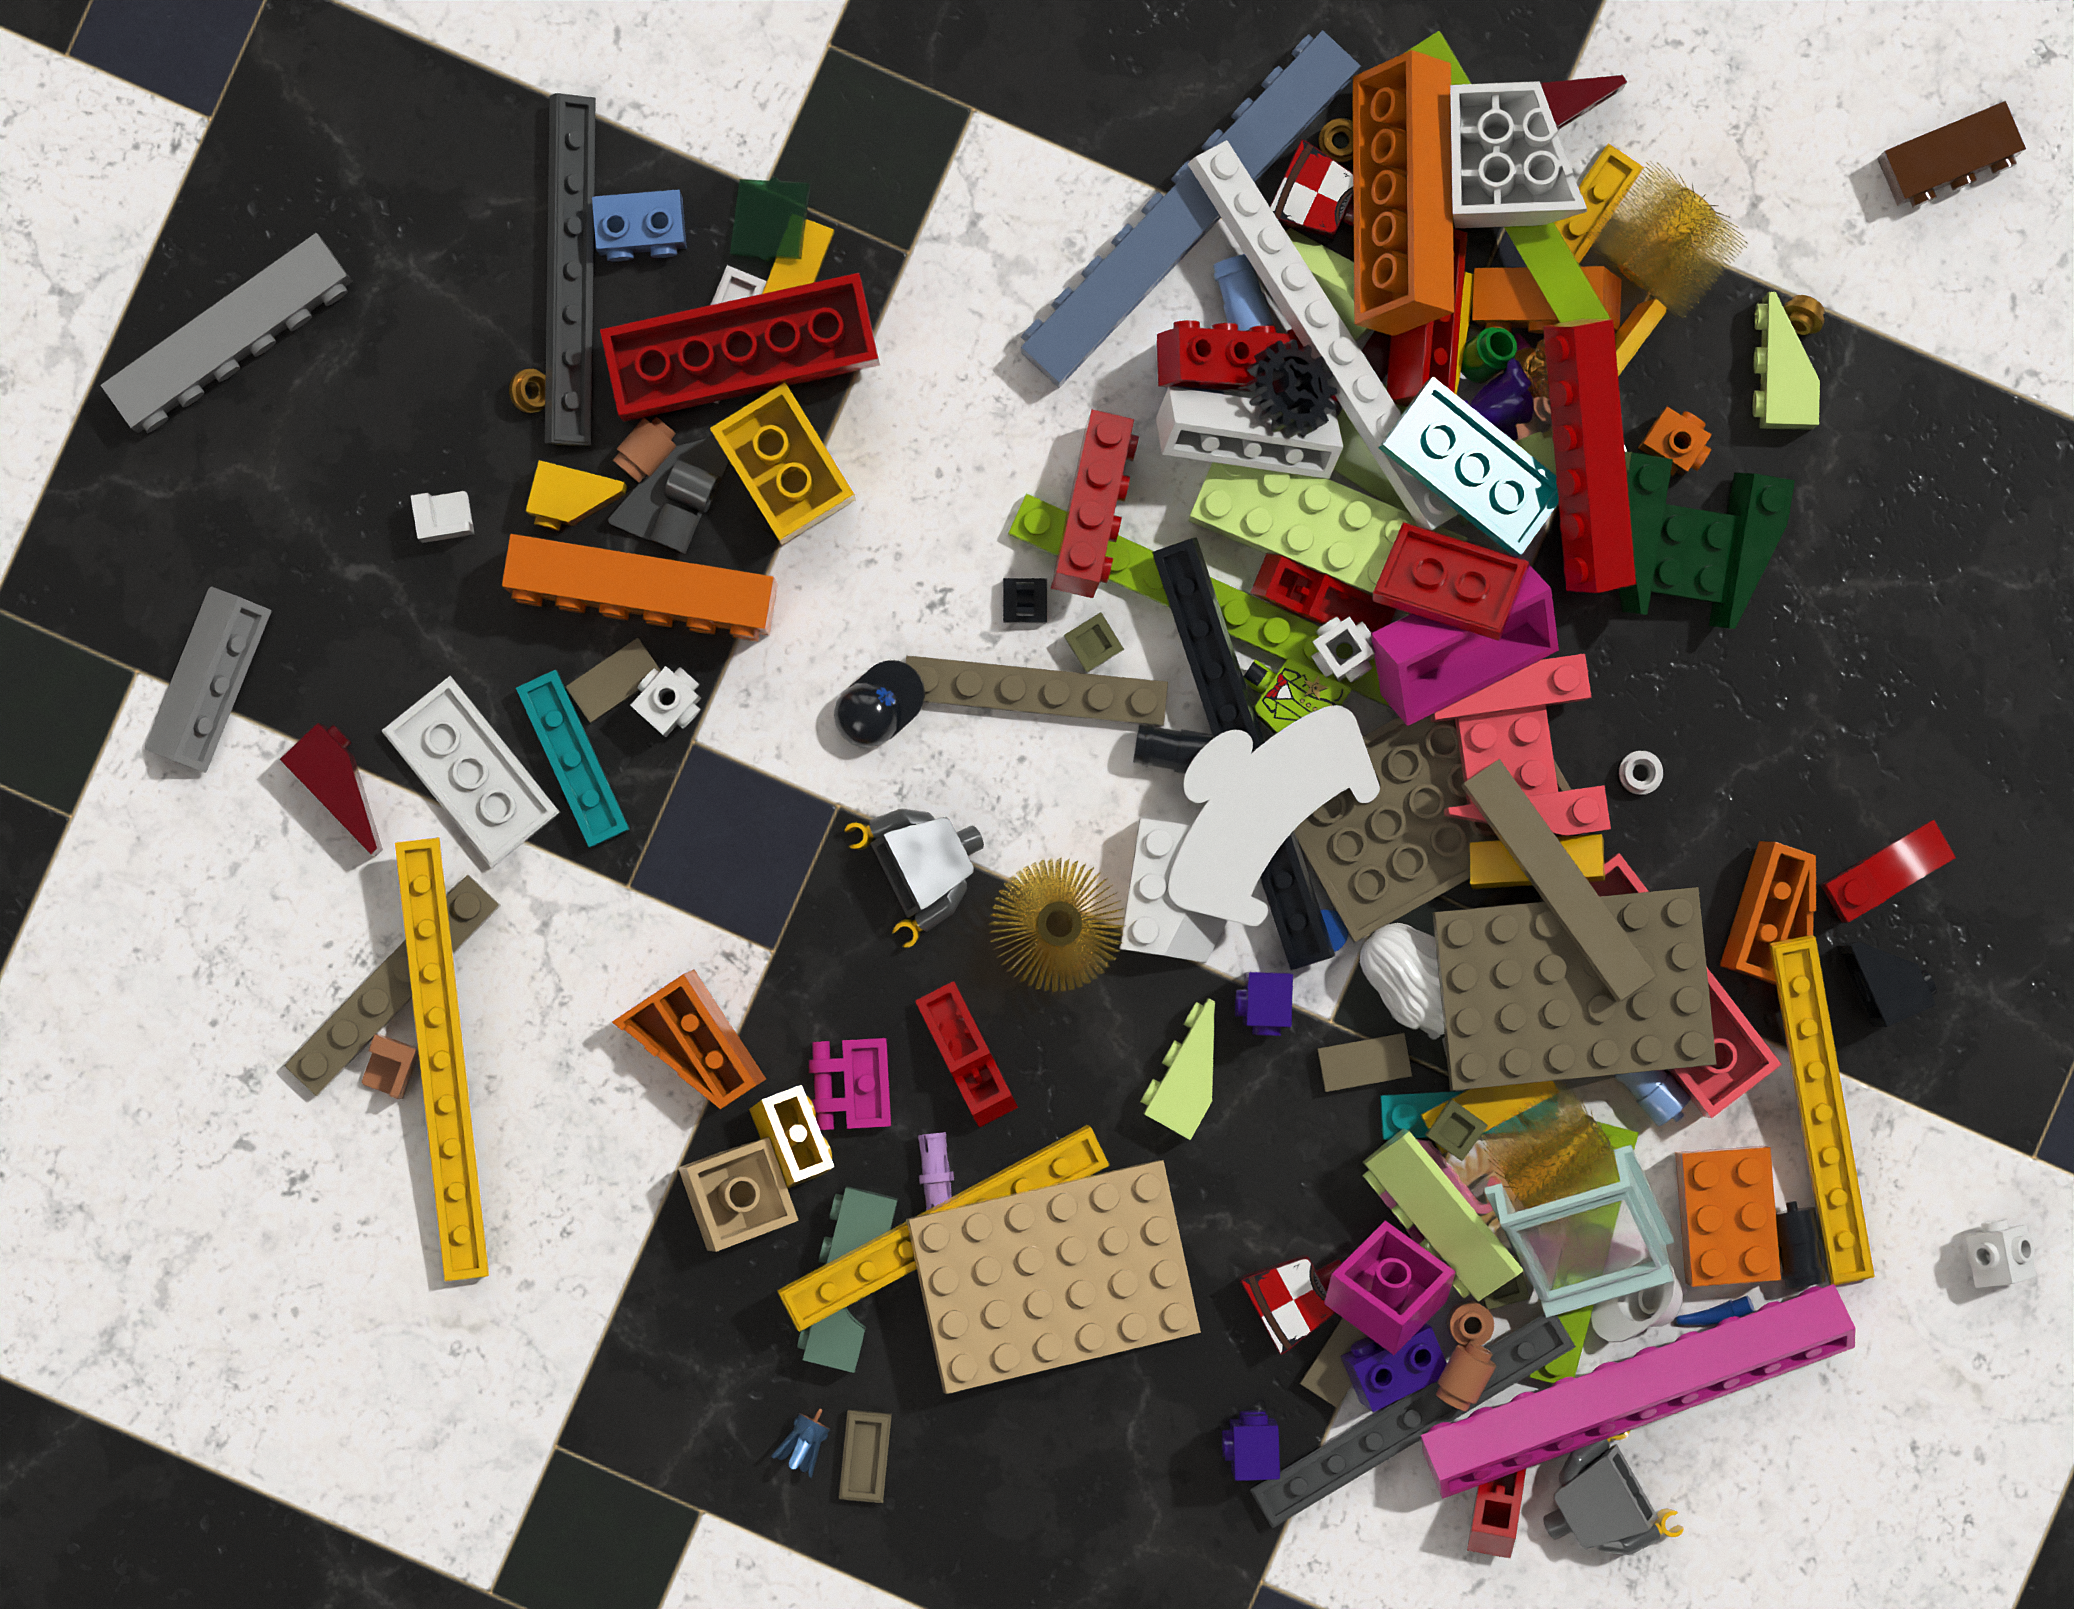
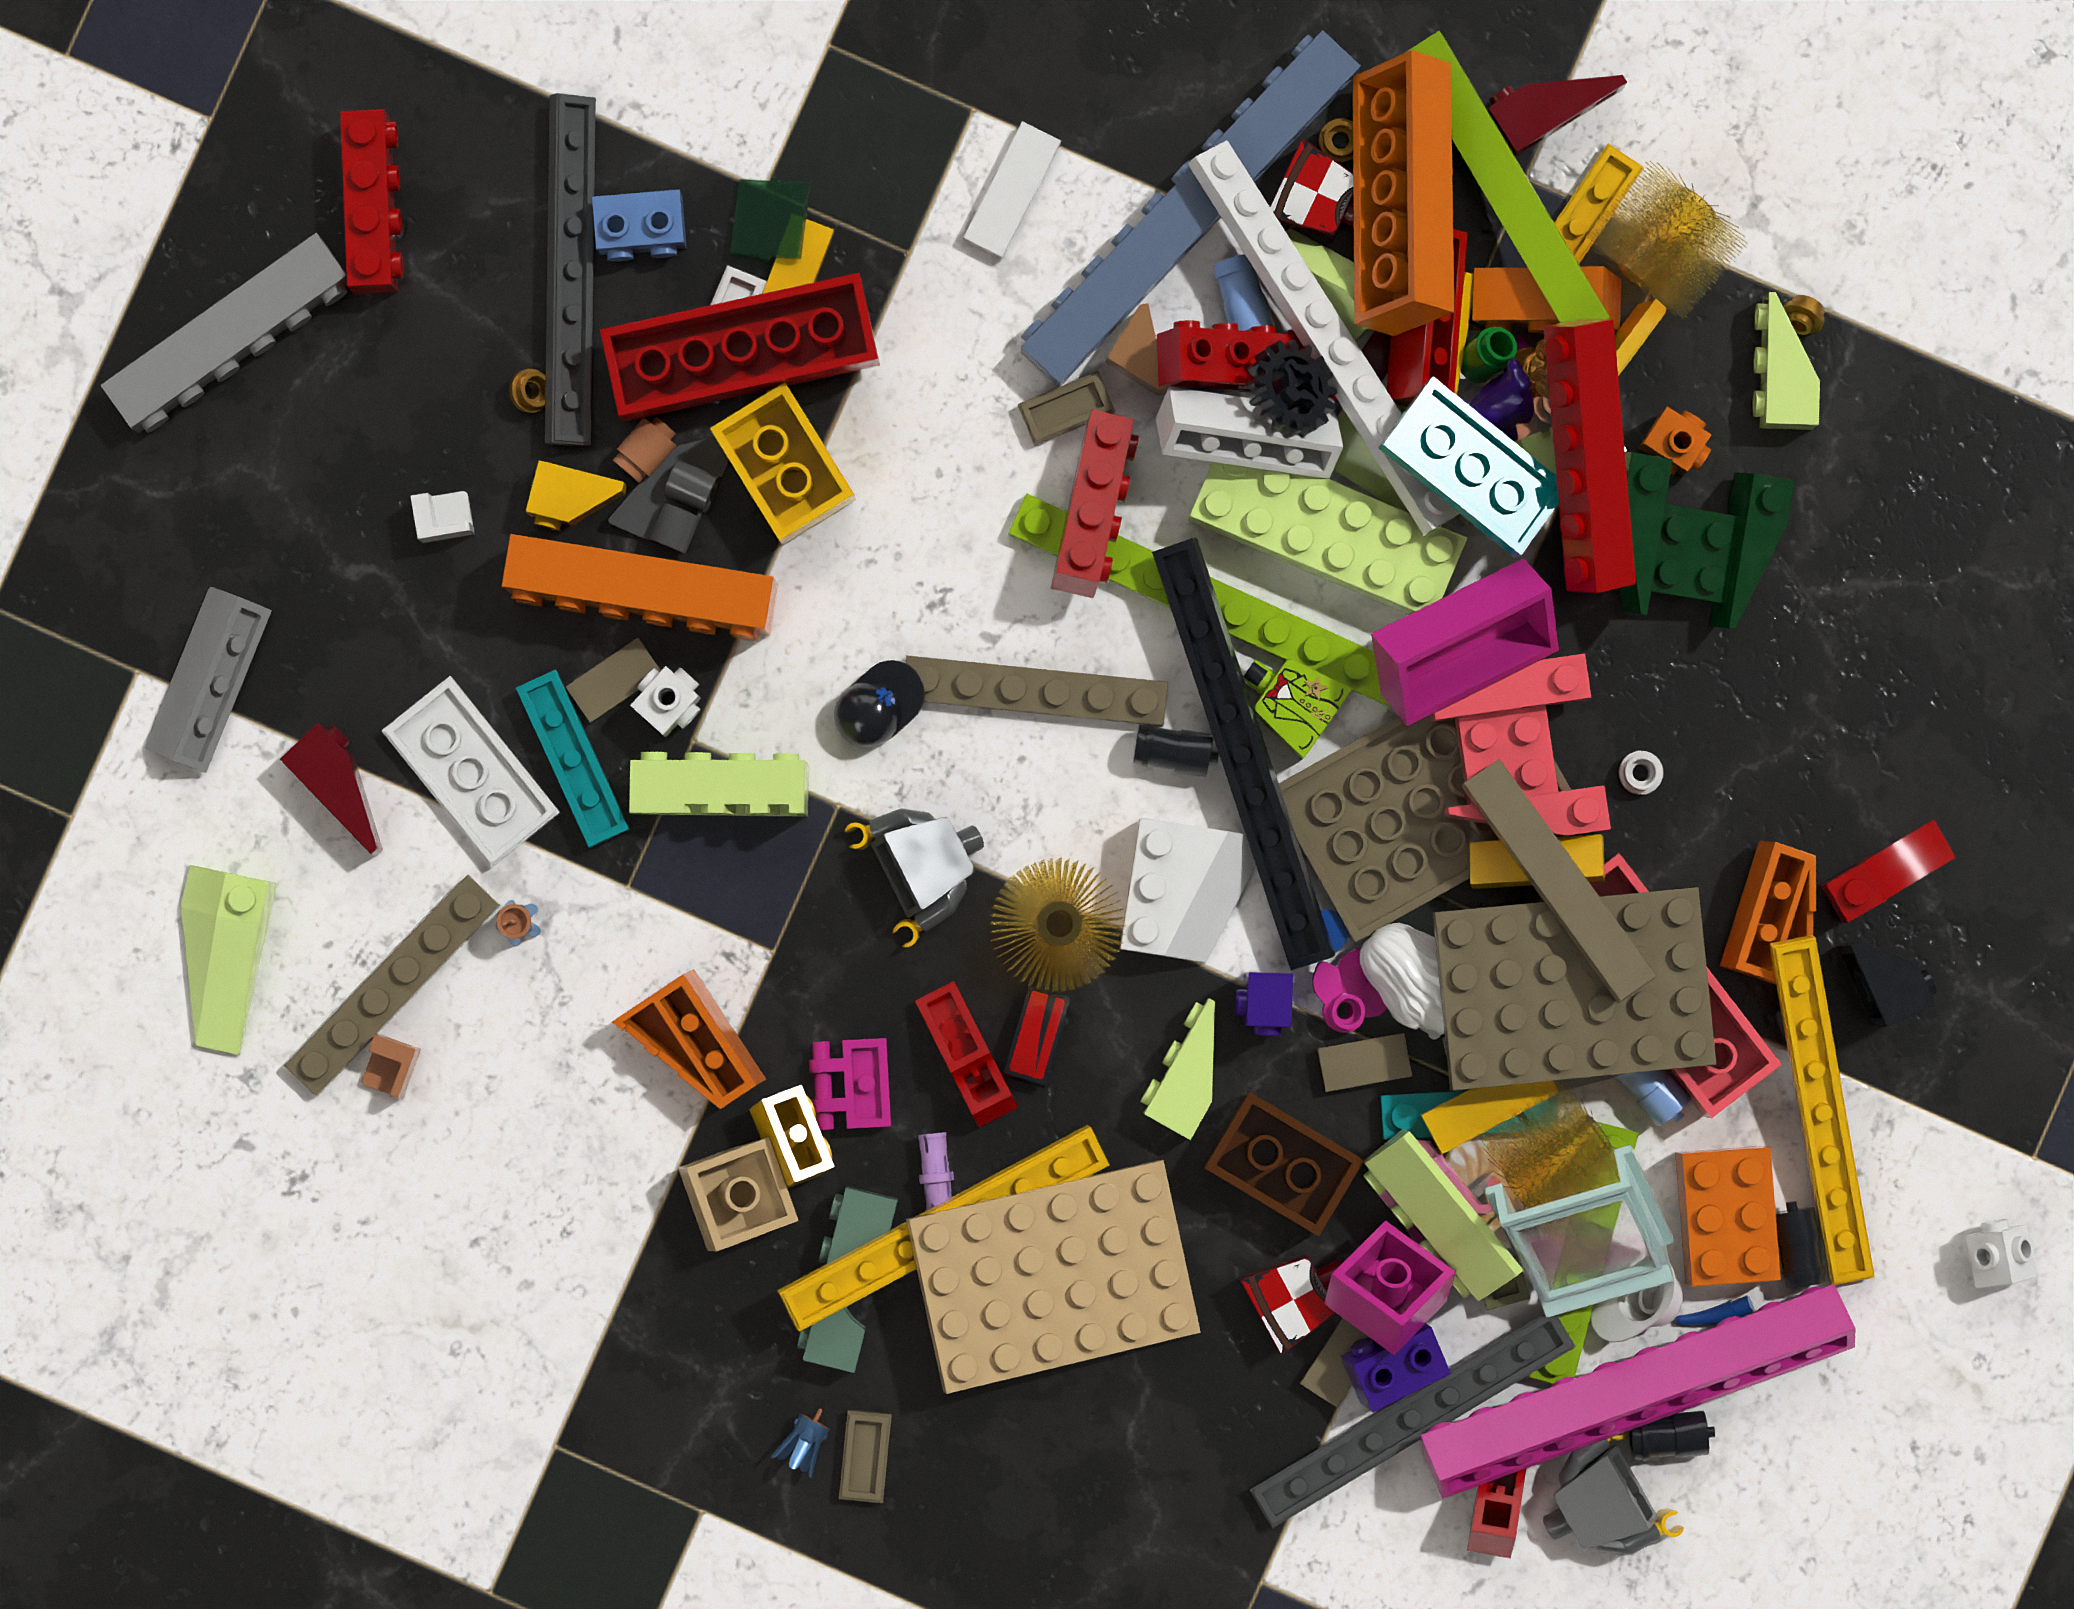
yellow plate [395,837,489,1281] -> none
black tile [1003,578,1047,623] -> none
olive plate [1064,612,1124,673] -> none
white sticker [1168,705,1380,927] -> none
dark purple brick [1222,1410,1280,1481] -> none
red slope [1250,553,1396,647] -> none
white brick [1311,616,1375,682] -> none
red tile [1372,522,1529,641] -> none
olive plate [1425,1099,1488,1161] -> none
nougat brick [1436,1341,1496,1411] -> none
nougat brick [1446,1300,1494,1347] -> none
white wedge [1450,81,1587,229] -> none
reddish brown brick [1877,101,2026,208] -> none
none -> yellowish green wedge [181,865,277,1055]
none -> red brick [340,109,404,294]
none -> nougat piece [495,900,541,946]
none -> yellowish green wedge [629,752,809,817]
none -> white tile [963,121,1061,259]
none -> red slope [1002,985,1071,1088]
none -> dark tan tile [1018,371,1115,446]
none -> medium nougat slope [1106,303,1168,396]
none -> reddish brown brick [1202,1091,1364,1236]
none -> dark pink plate [1312,947,1387,1033]
none -> black piece [1628,1411,1715,1461]

